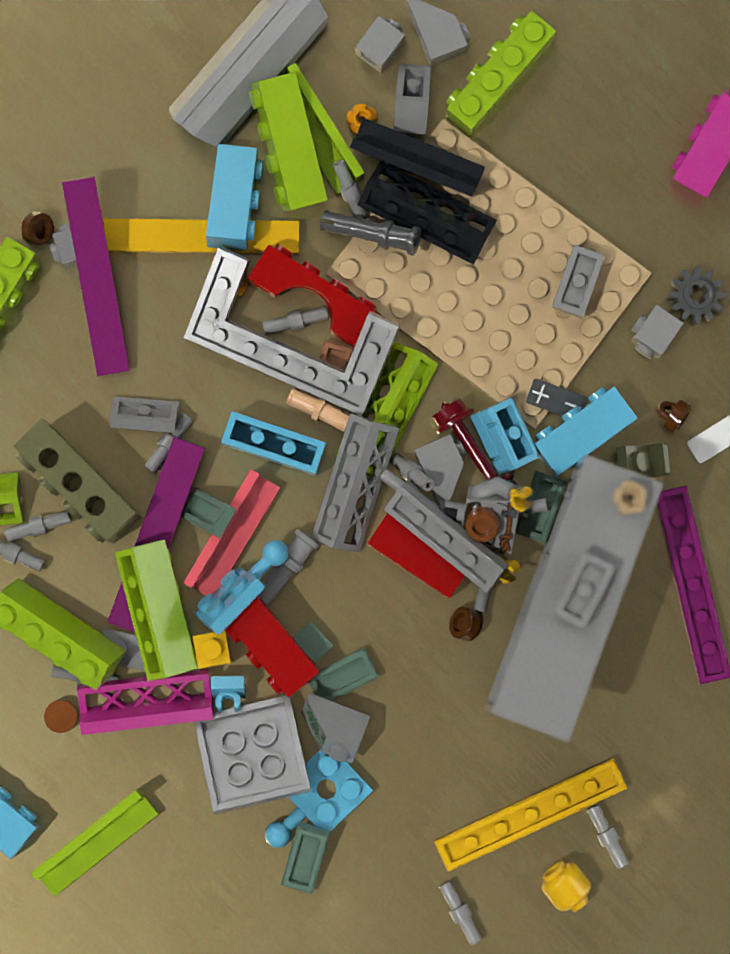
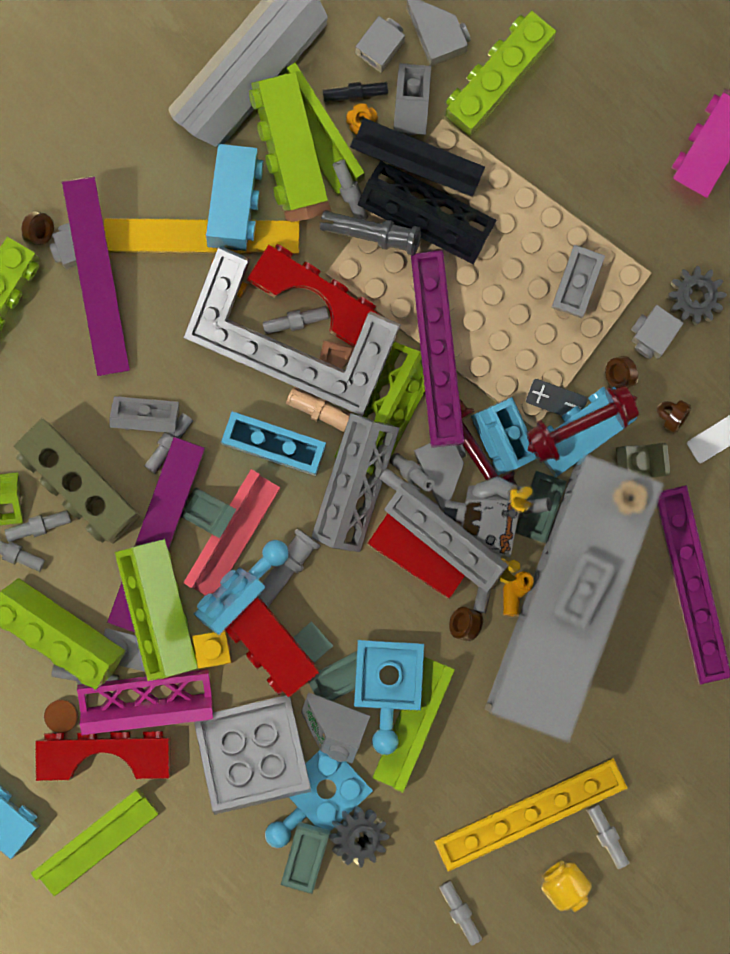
medium azure tile [211,676,246,712] -> none
dark orange tile [466,507,500,542] -> none
none -> red arch [35,731,171,781]
none -> nougat tile [284,201,331,222]
none -> black bar [323,82,388,103]
none -> dark grey gear [329,806,389,868]
none -> medium azure plate [354,640,424,755]
none -> lime fence [372,656,455,793]
none -> magenta tile [411,250,464,448]
none -> light orange arm [503,571,534,617]
none -> dark red piece [526,385,639,463]
none -> reddish brown tile [605,356,639,388]

